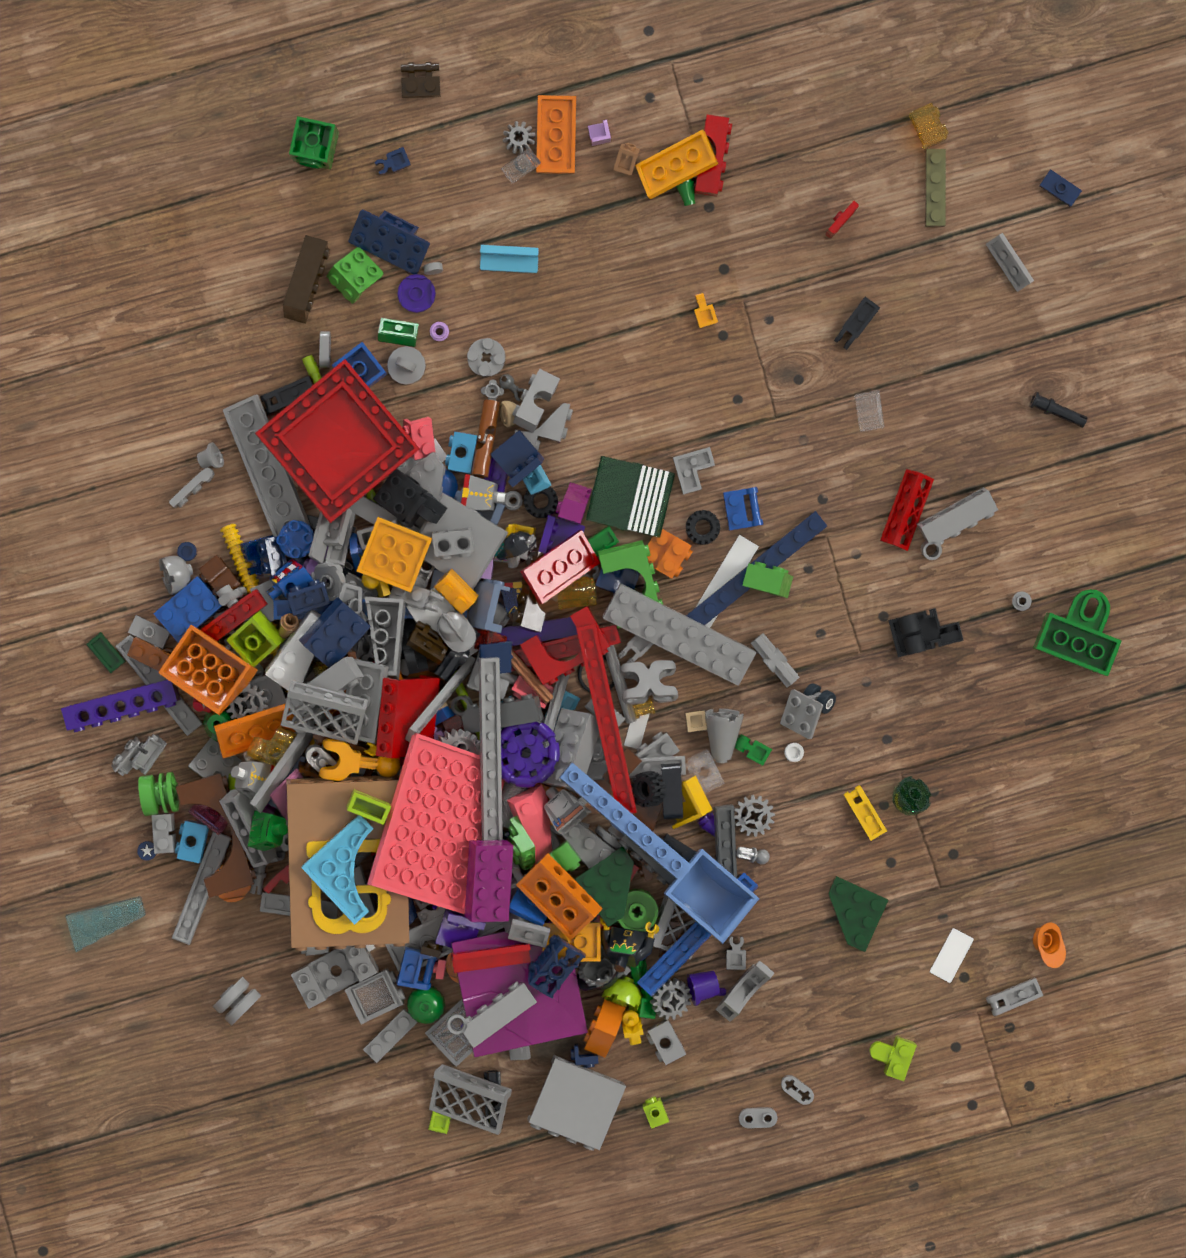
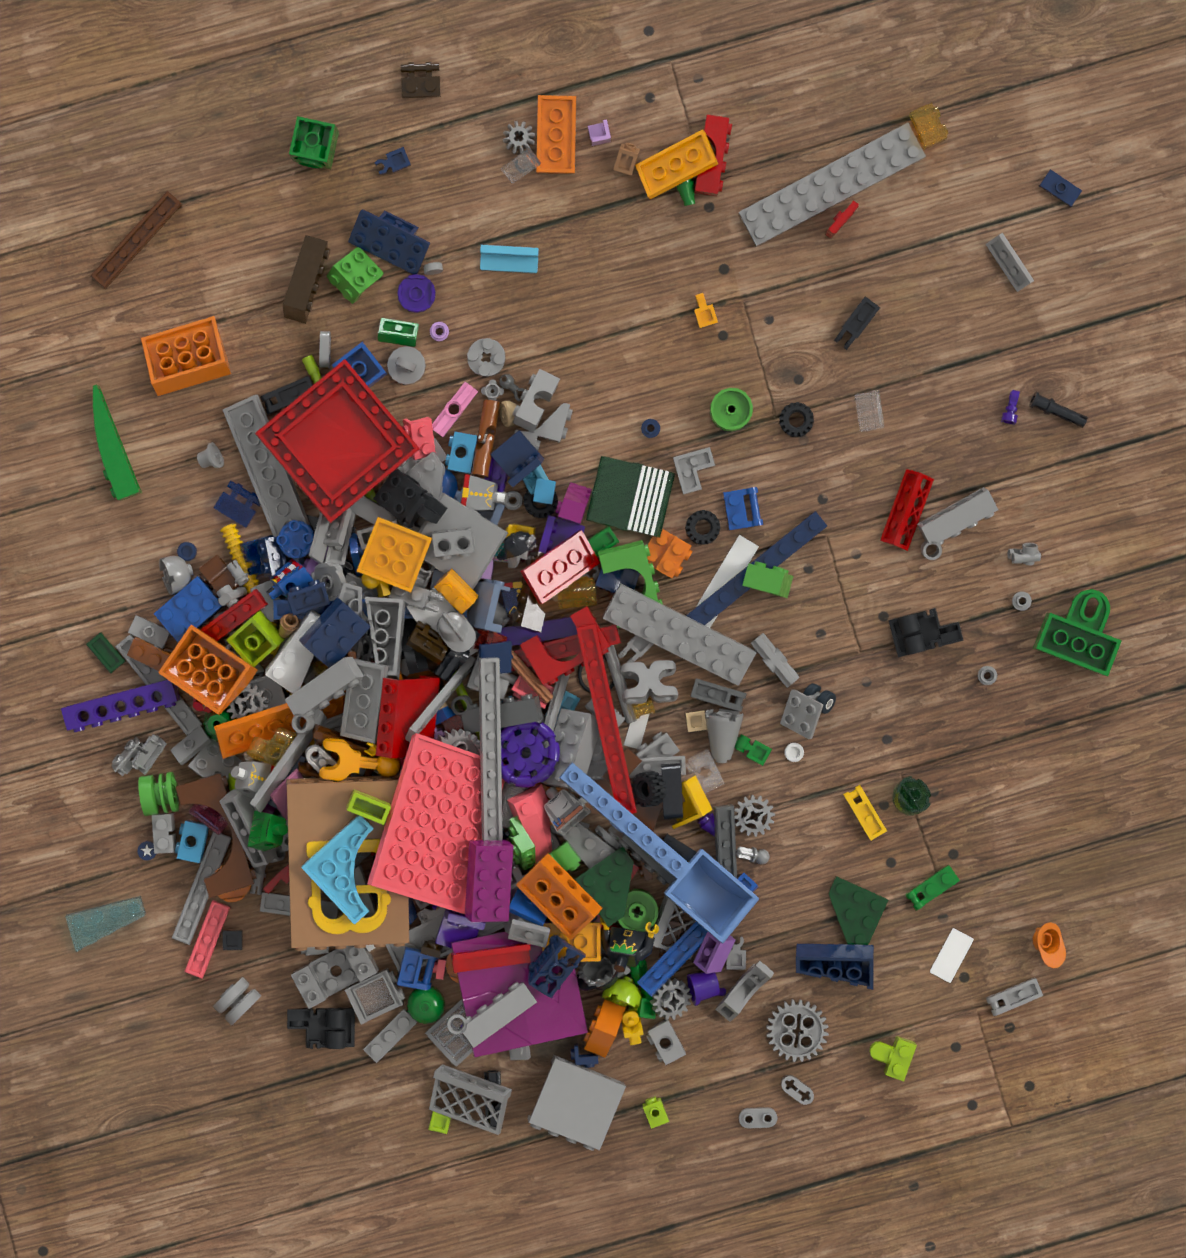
light grey hinge [169,467,215,508] -> none
light grey fence [281,681,368,745] -> none
olive plate [925,149,946,227] -> none
none -> reddish brown tile [91,191,183,289]
none -> green slope [93,384,142,501]
none -> orange slope [141,316,231,396]
none -> light grey plate [171,726,212,765]
none -> coral tile [185,900,231,979]
none -> clear blue plate [213,481,261,528]
none -> black plate [223,930,243,950]
none -> light grey pin [226,560,249,586]
none -> black plate [287,1008,355,1049]
none -> bright pink piece [432,382,478,437]
none -> dark azure panel [533,478,556,505]
none -> dark blue plate [641,419,660,438]
none -> dark grey plate [690,678,747,712]
none -> medium lavender brick [693,932,735,974]
none -> bright green wheel [710,388,753,432]
none -> light grey plate [738,123,926,247]
none -> light grey gear [766,999,829,1062]
none -> black tyre [779,402,814,437]
none -> dark blue wedge [796,944,874,990]
none -> green plate [905,864,960,911]
none -> light grey plate [978,666,997,685]
none -> dark purple piece [1001,390,1020,425]
none -> light grey plate [1007,543,1041,565]

